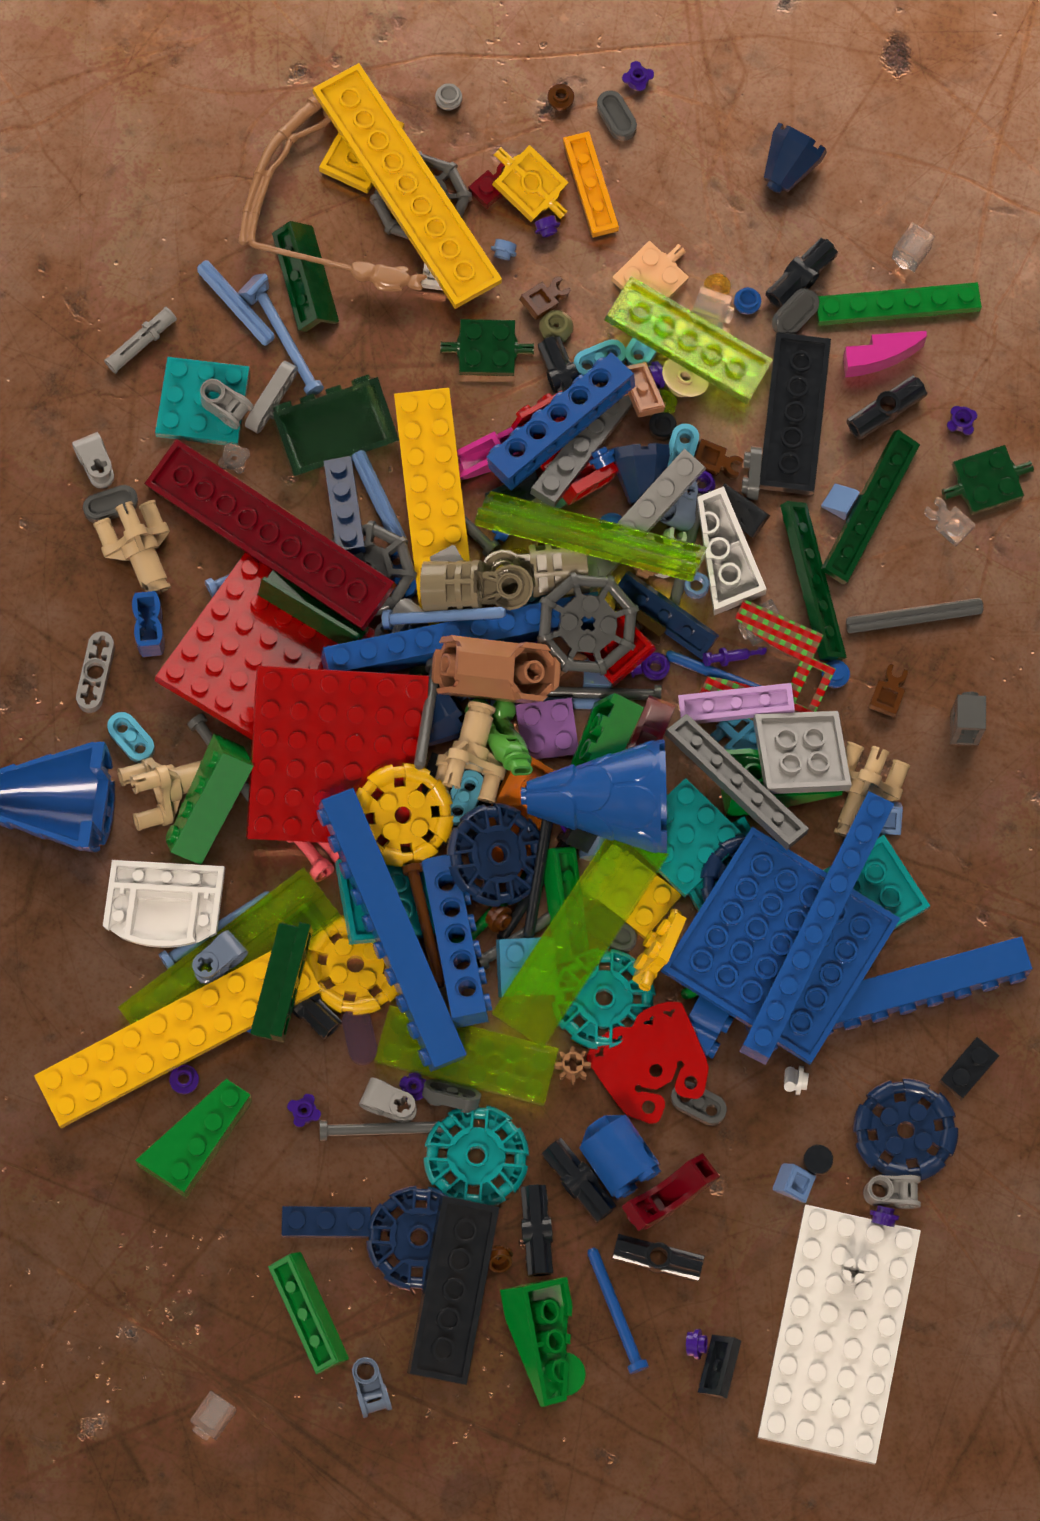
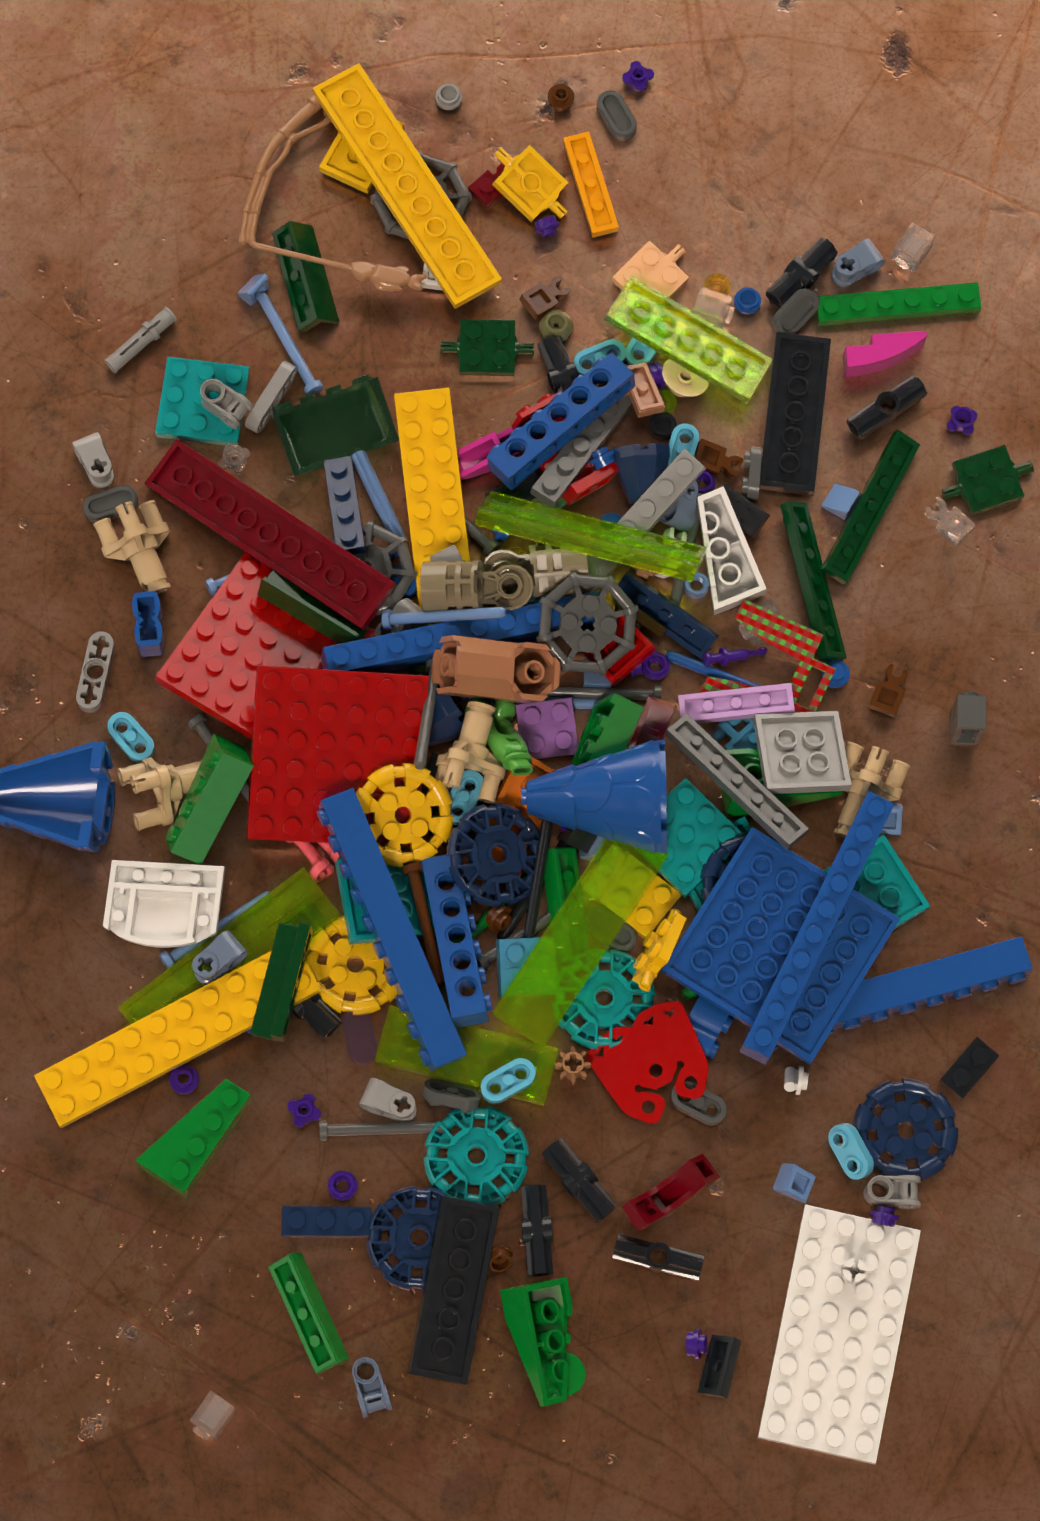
medium blue axle [197,260,274,346] -> none
dark purple plate [399,1072,427,1101] -> none
medium blue plate [491,239,517,261] -> none
blue cylinder [579,1115,662,1199] -> none
blue bar [587,1247,649,1374] -> none
dark blue cone [764,122,827,194] -> none
black tile [803,1145,833,1175] -> none
dark grey axle [846,598,984,633] -> none
none -> dark purple plate [328,1171,357,1201]
none -> medium azure plate [481,1058,536,1104]
none -> medium azure plate [828,1123,874,1180]
none -> sand blue piece [832,239,885,287]

